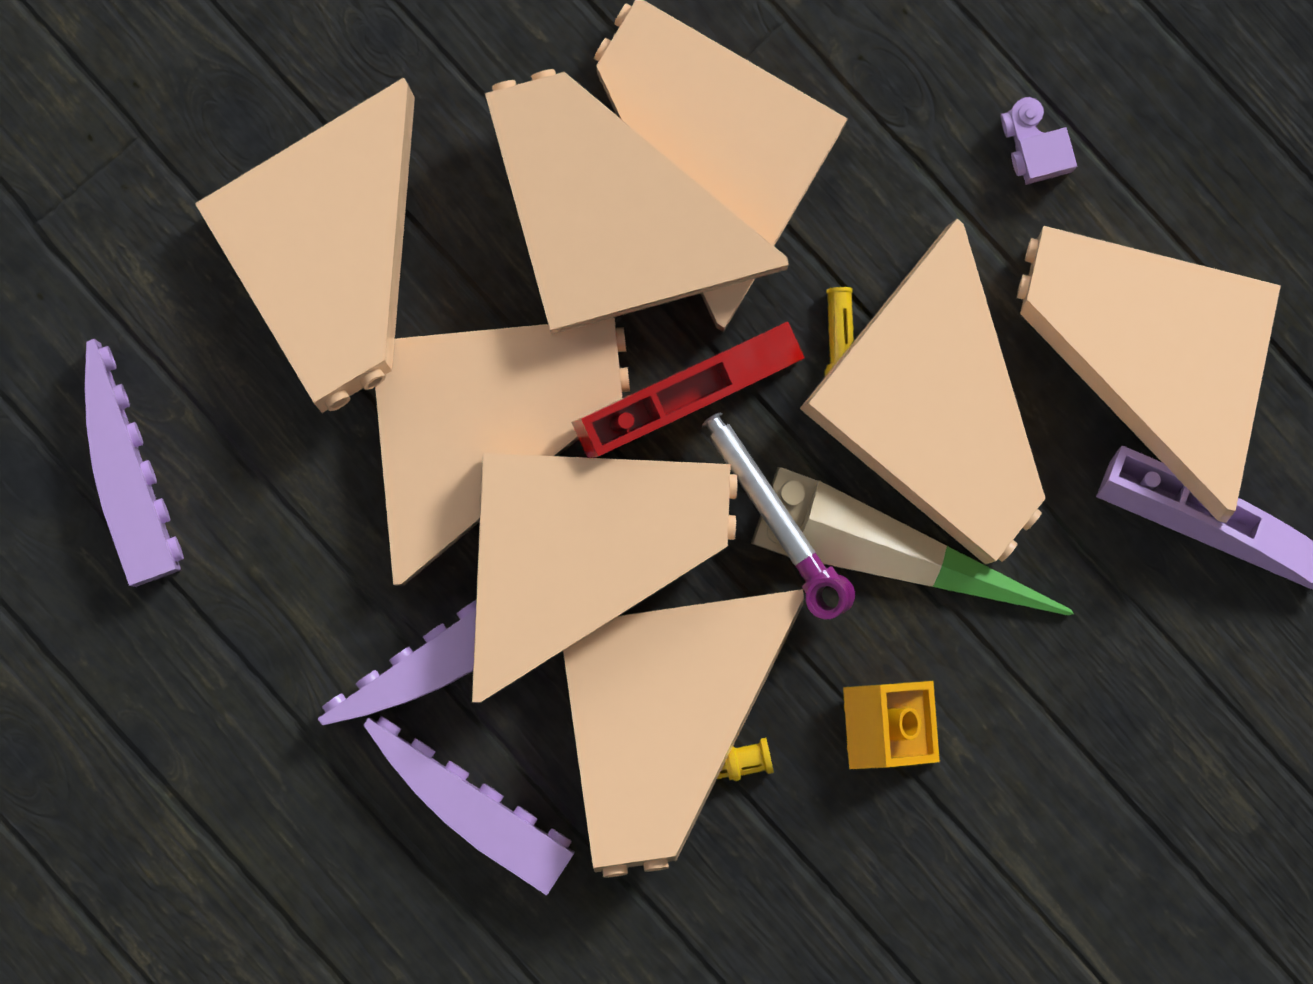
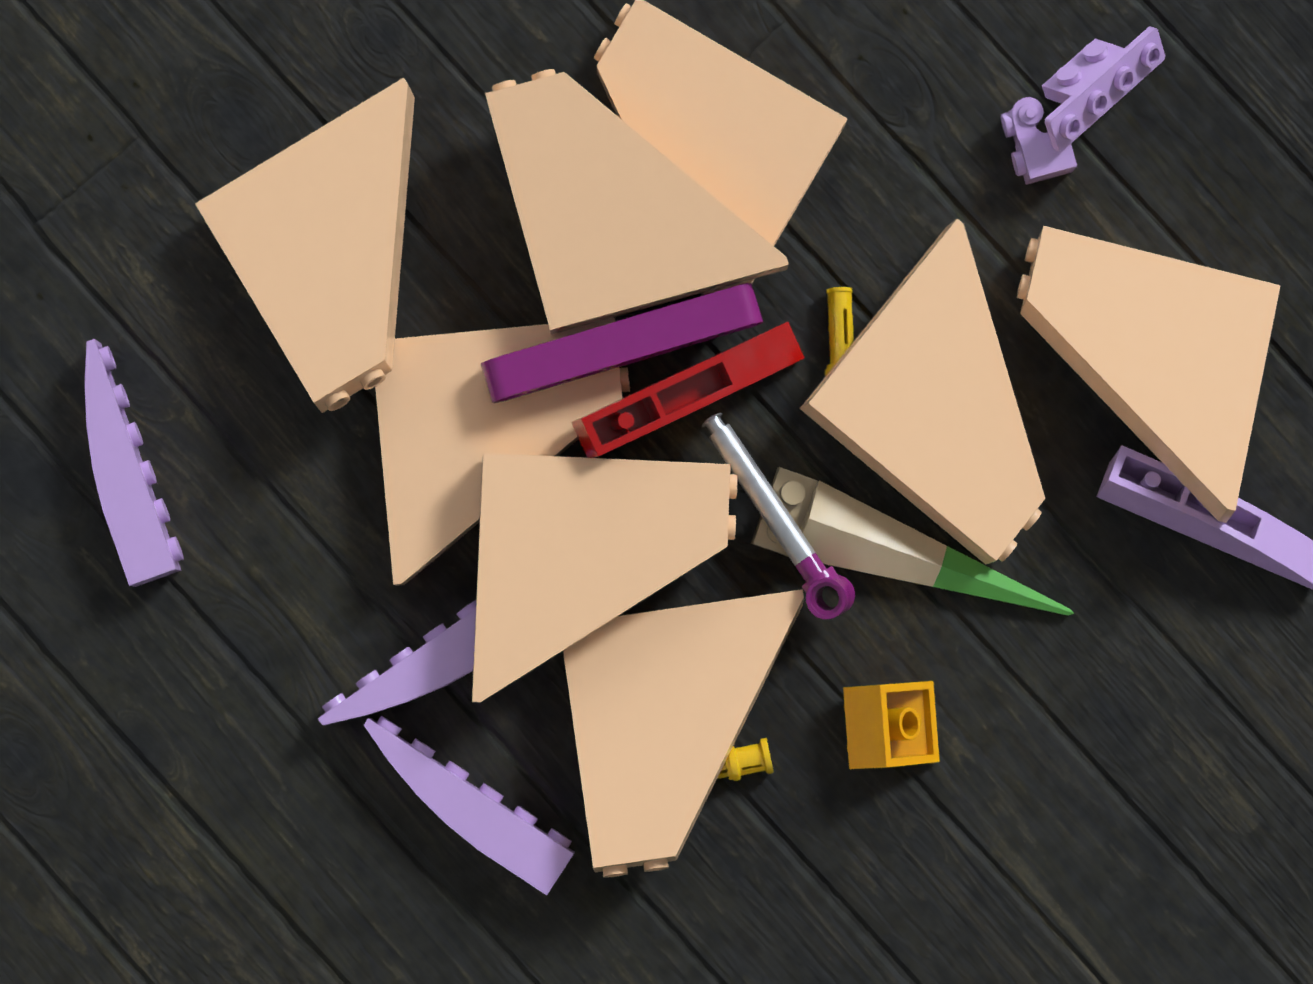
none -> magenta beam [481,283,763,403]
none -> lavender bracket [1042,26,1165,152]

